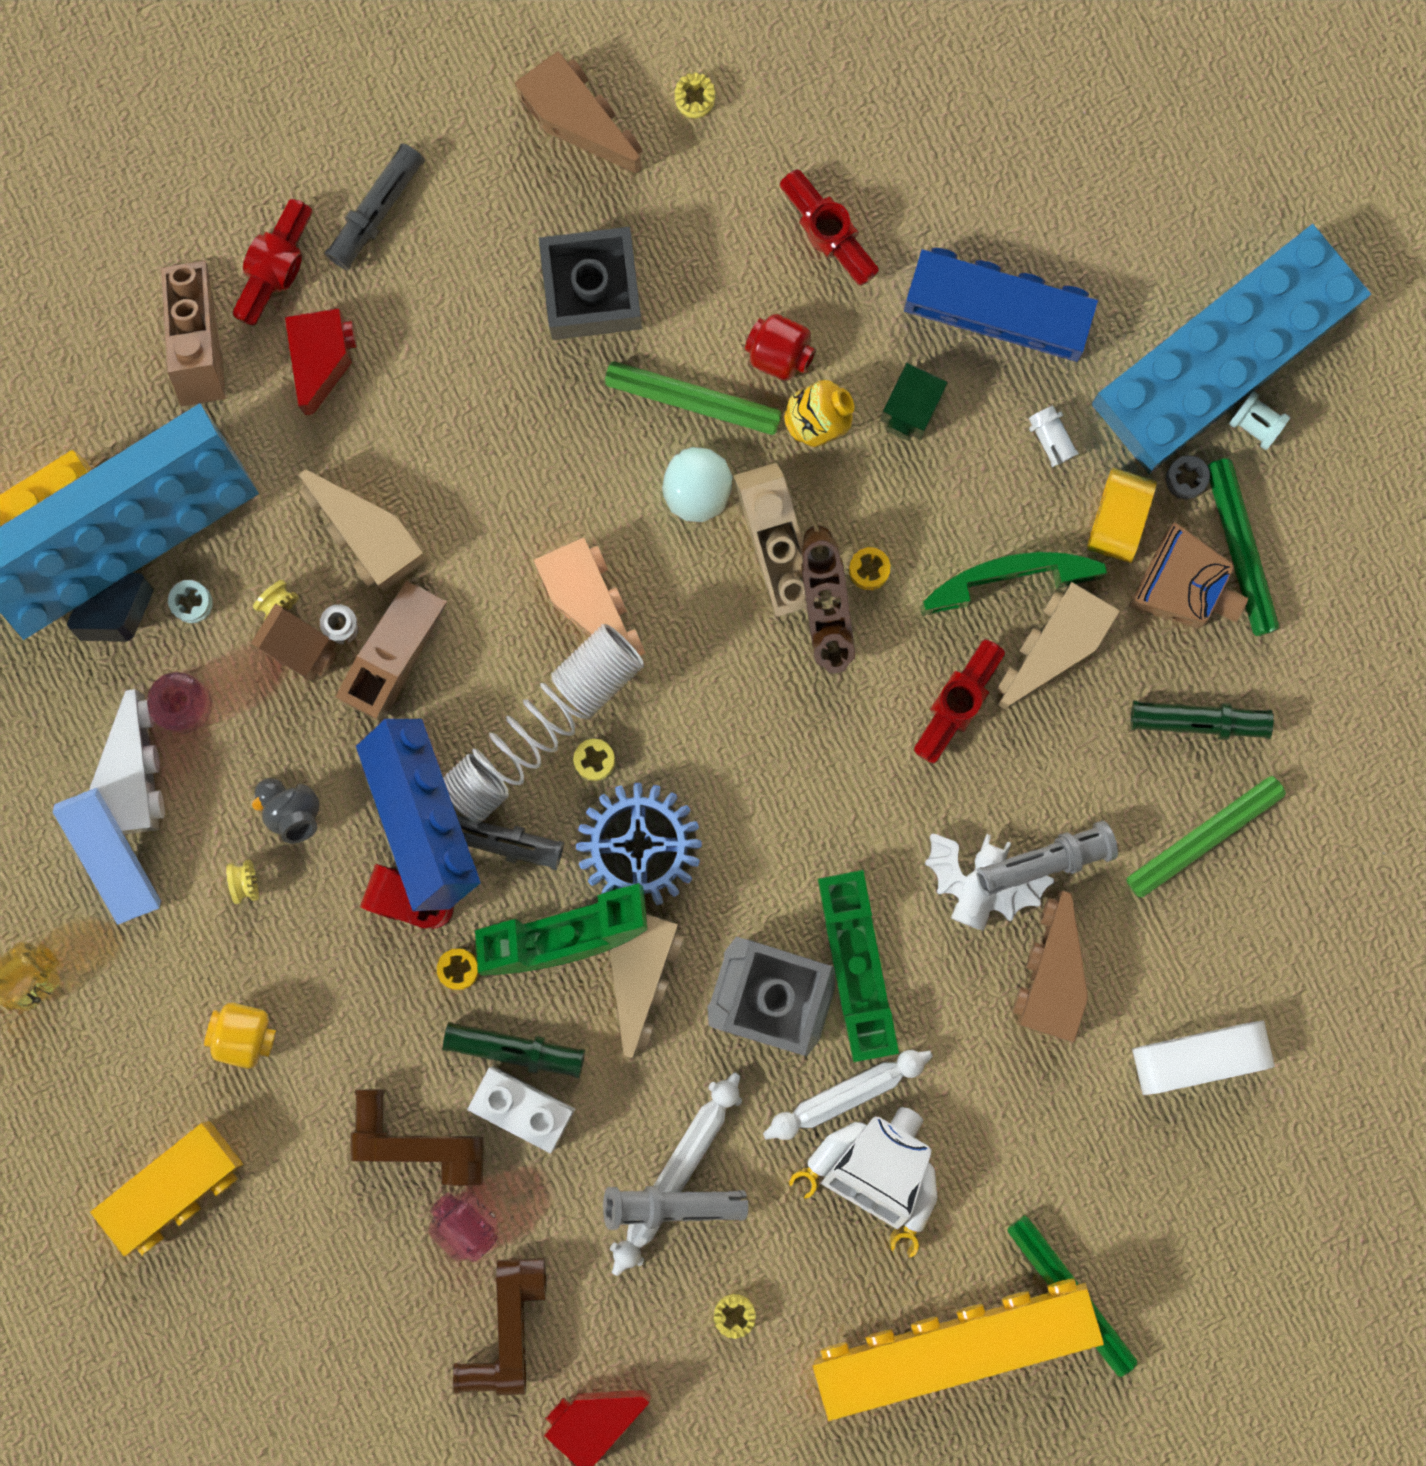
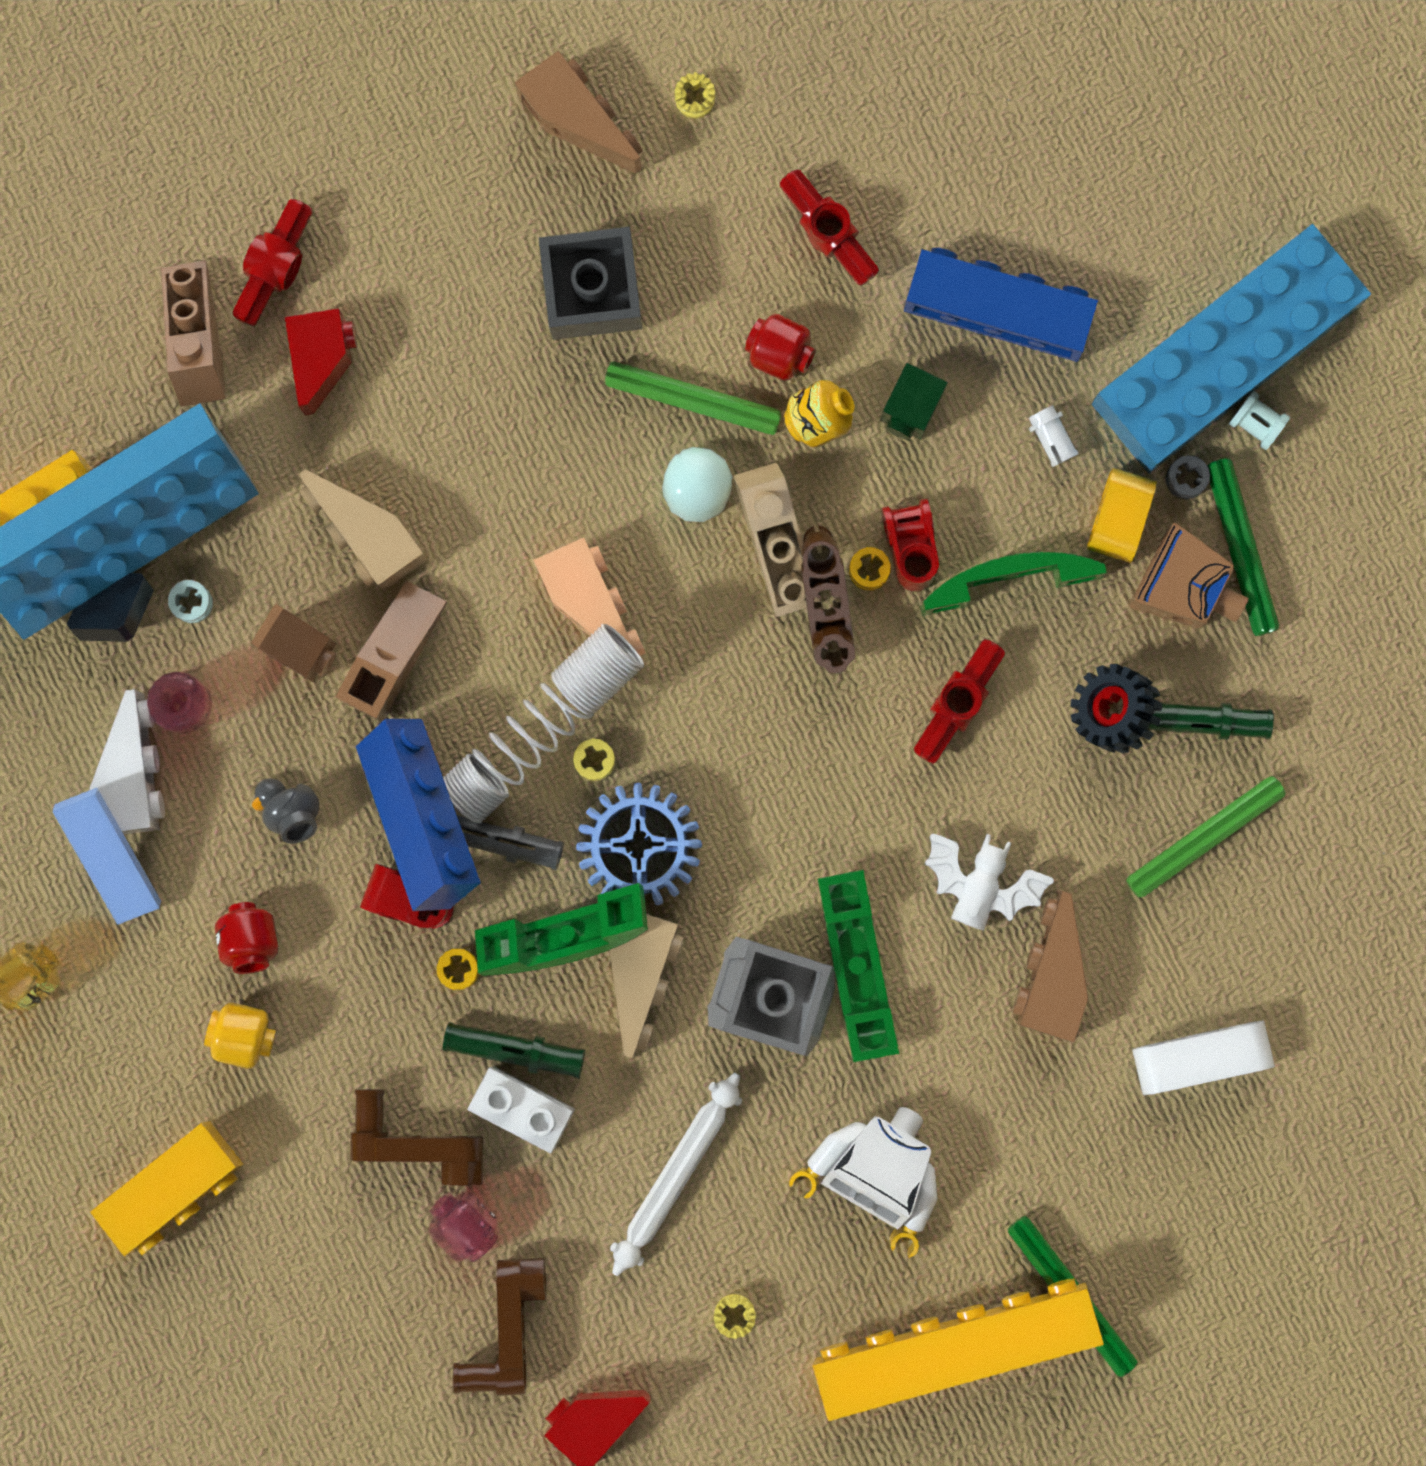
light yellow bush [226,860,259,904] -> none
light yellow bush [253,580,299,619] -> none
white pin [320,604,358,644] -> none
dark grey pin [324,143,425,270] -> none
light grey pin [603,1186,748,1230] -> none
white wheel [763,1050,933,1140] -> none
light grey pin [976,820,1118,897] -> none
tan slope [996,582,1120,710] -> none
none -> red head [215,902,278,974]
none -> red piece [881,499,939,591]
none -> black bush [1070,664,1162,753]

